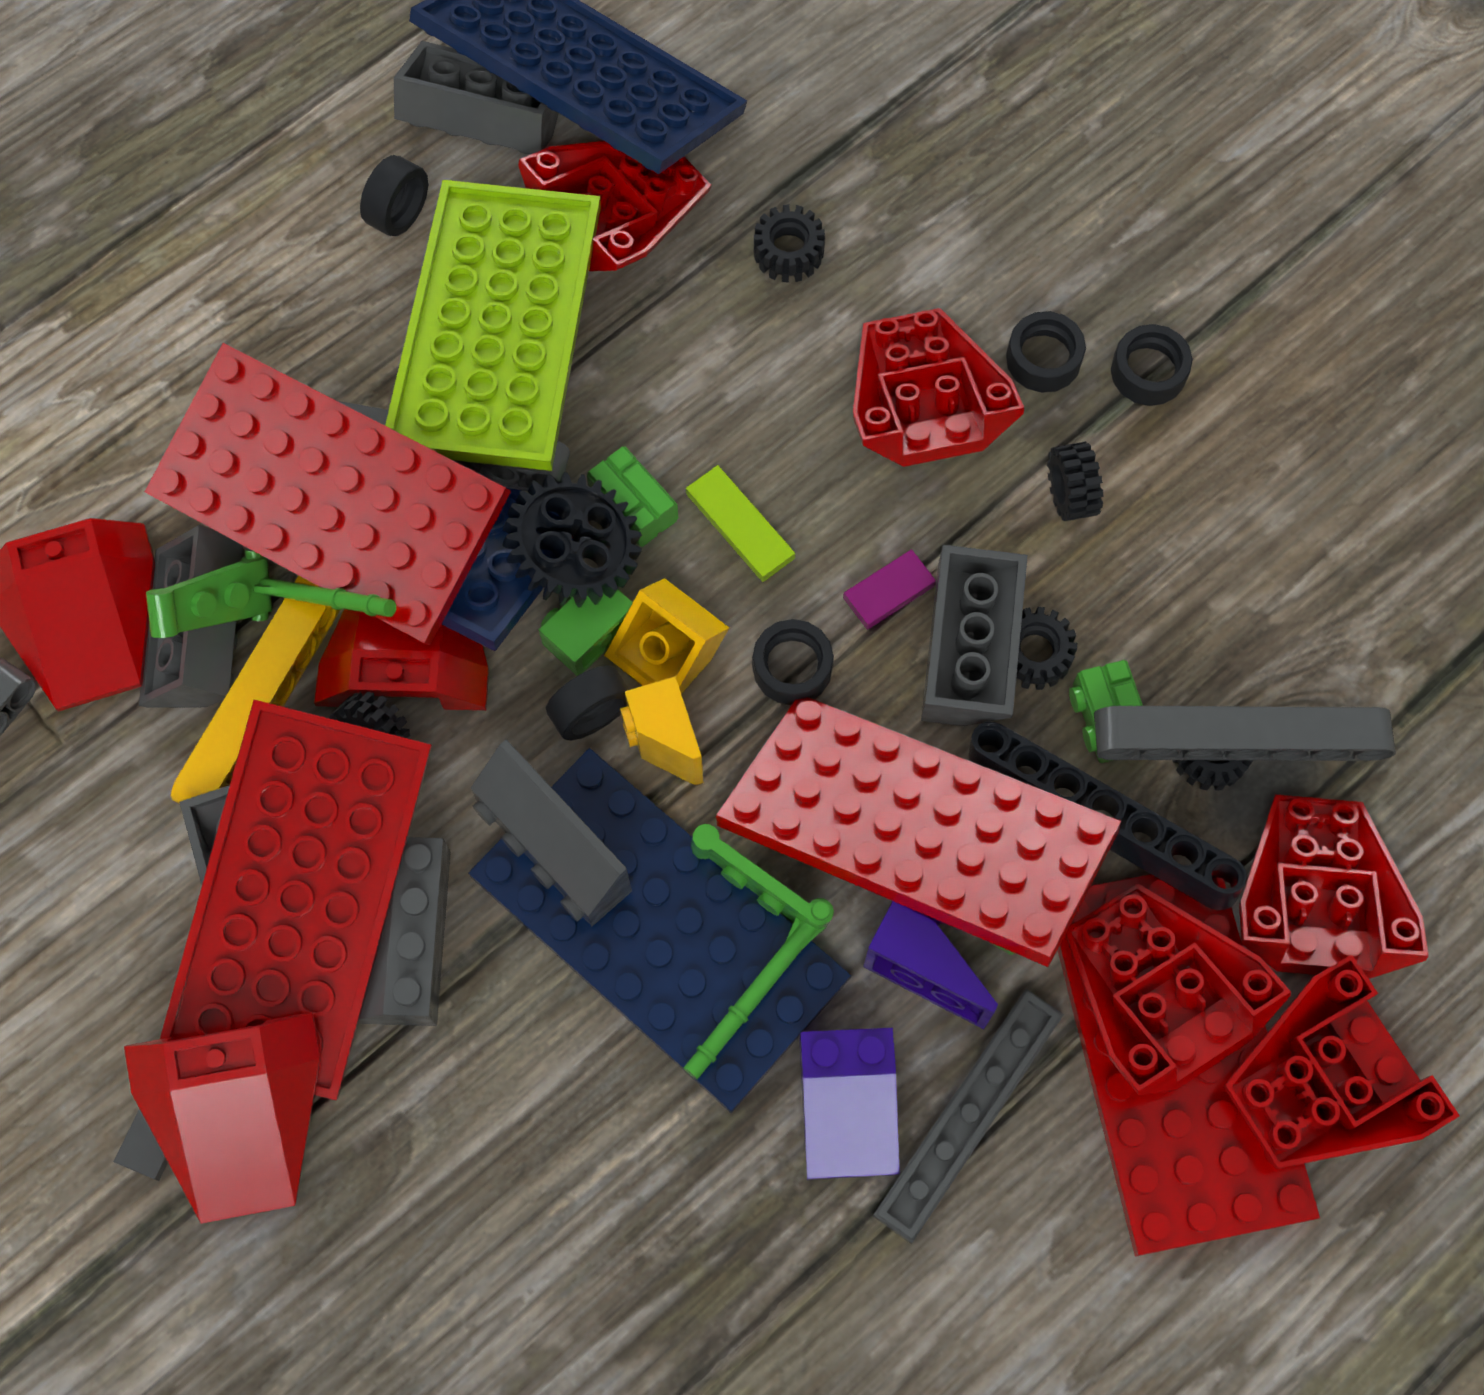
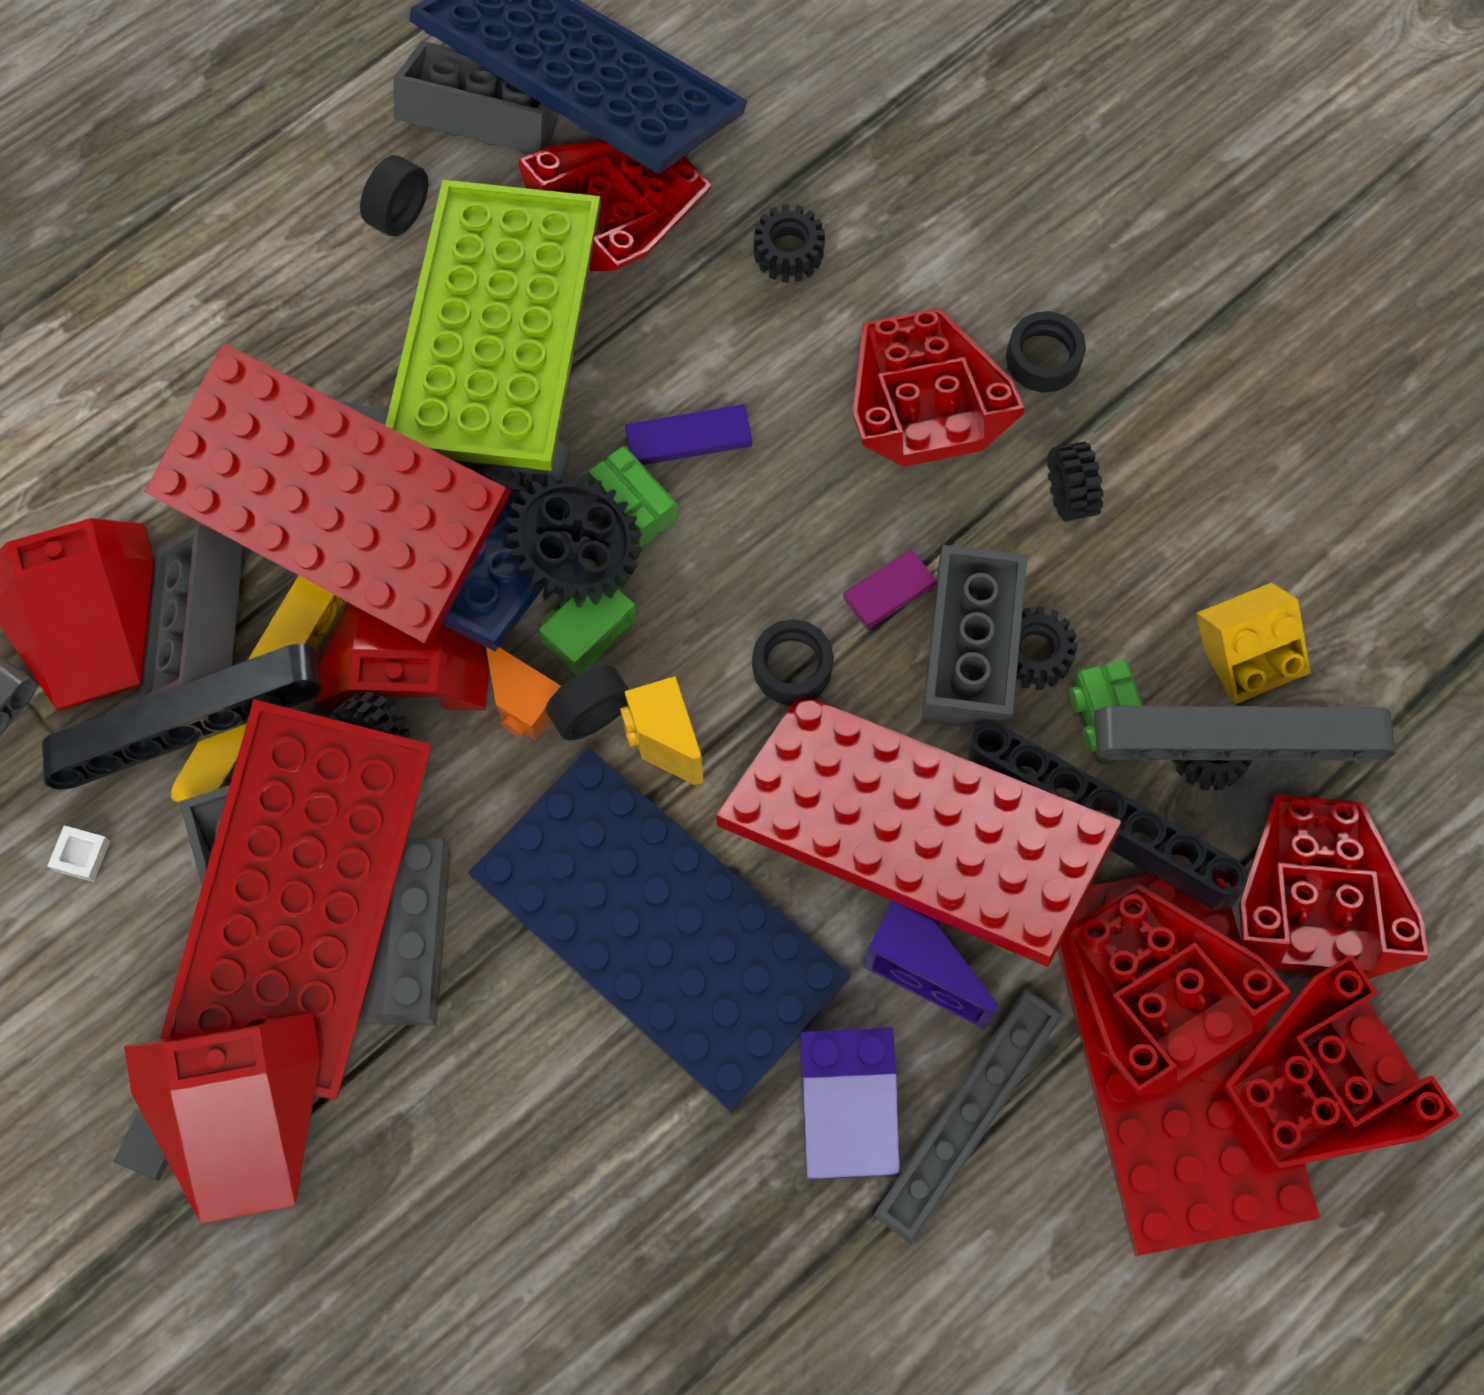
bright green piece [146,548,396,638] -> none
dark grey slope [471,739,632,927] -> none
yellow slope [604,578,730,694] -> none
bright green piece [683,824,834,1080] -> none
lime tile [686,465,795,582] -> none
black tyre [1111,324,1193,406] -> none
none -> black beam [42,643,322,790]
none -> white plate [47,825,110,882]
none -> orange slope [486,647,562,741]
none -> dark purple tile [625,404,752,465]
none -> yellow slope [1196,582,1311,704]

